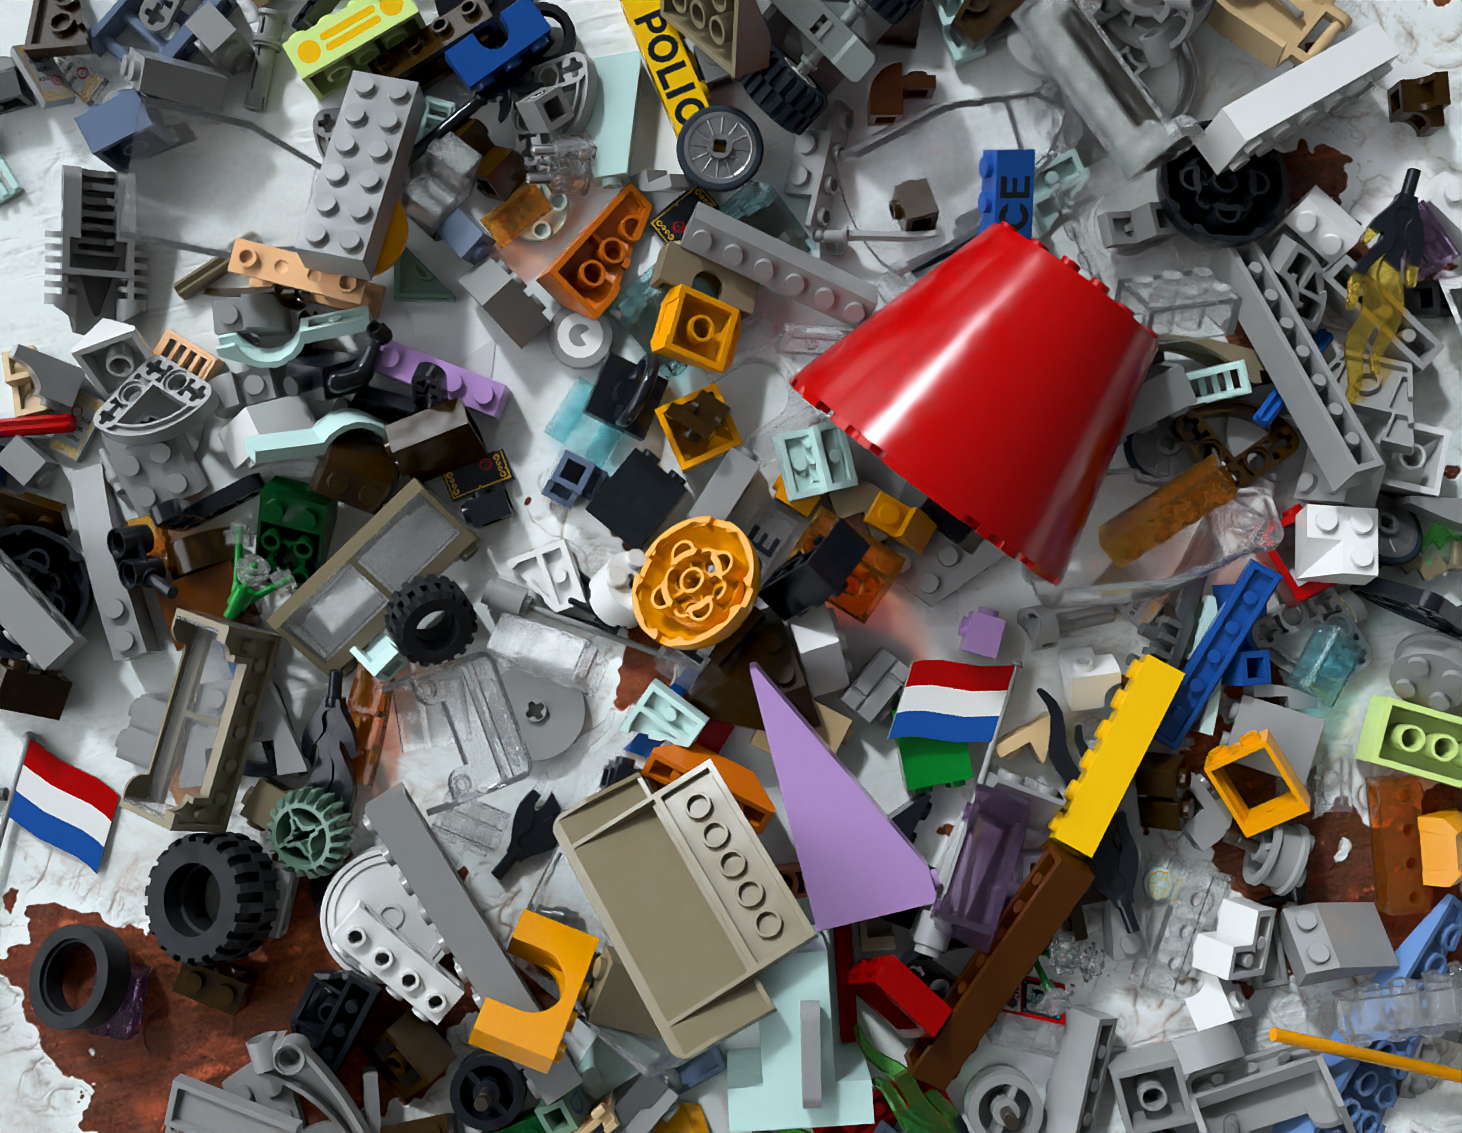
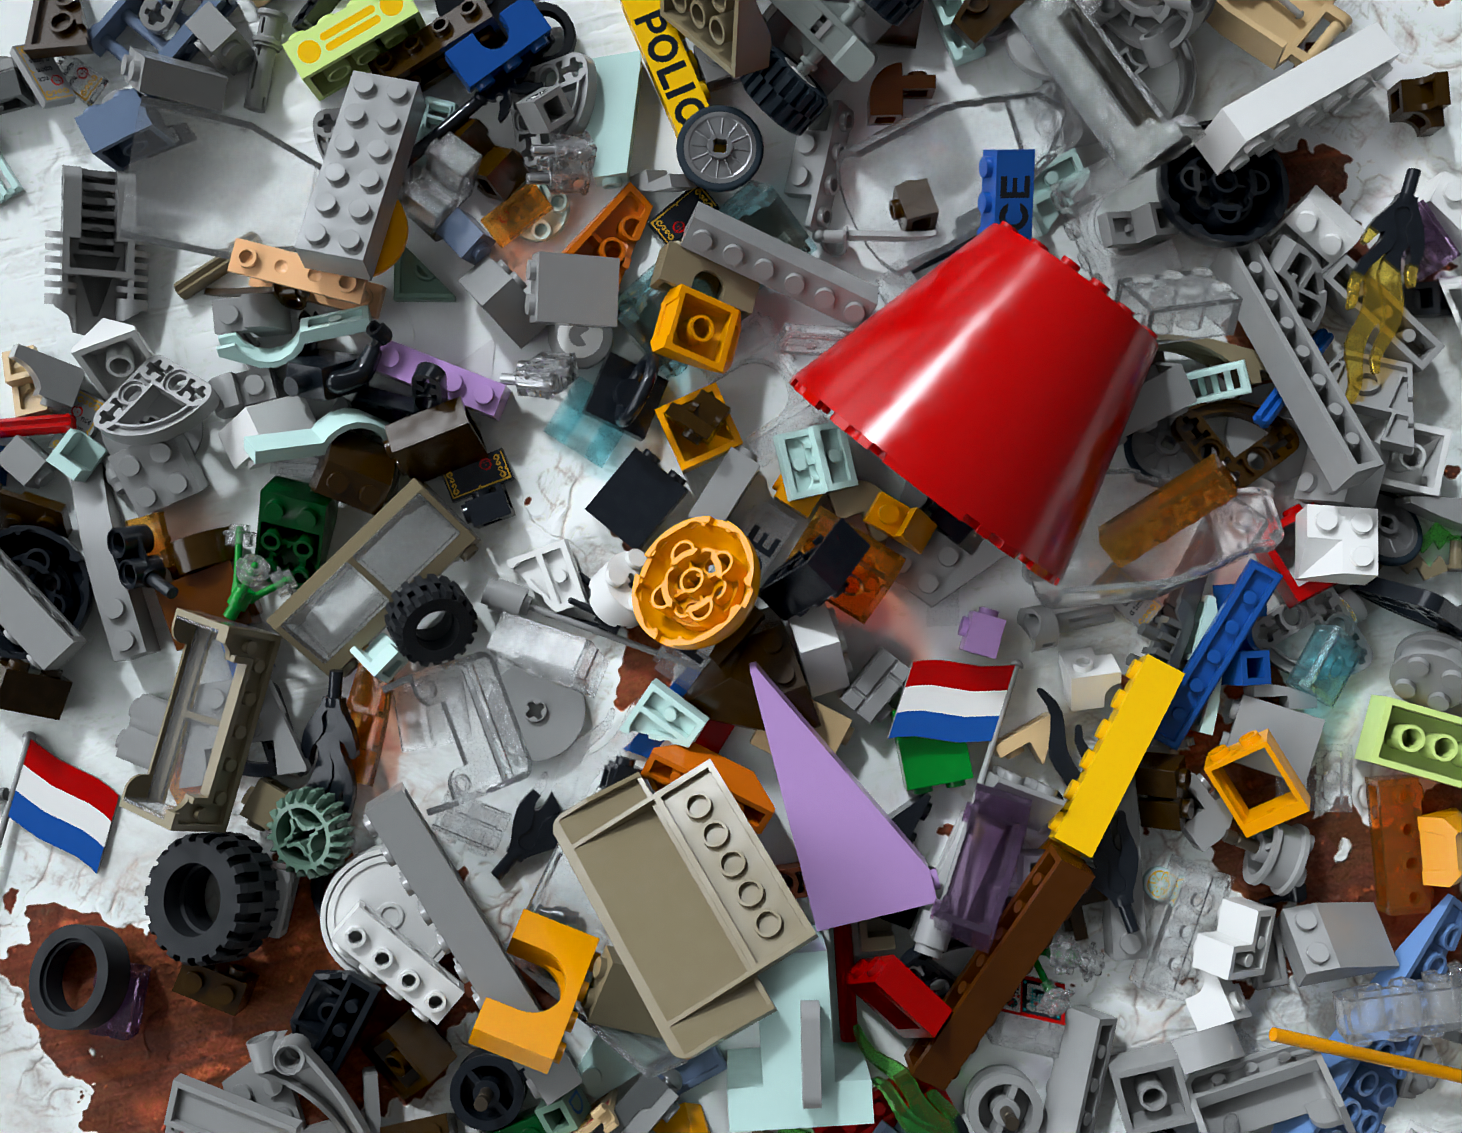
black beam [149,473,266,532] -> none
light nougat slope [153,328,225,382] -> none
sand blue brick [541,449,608,509] -> none
none -> light aqua panel [46,428,108,482]
none -> clear piece [499,352,579,400]
none -> light grey brick [525,251,620,329]

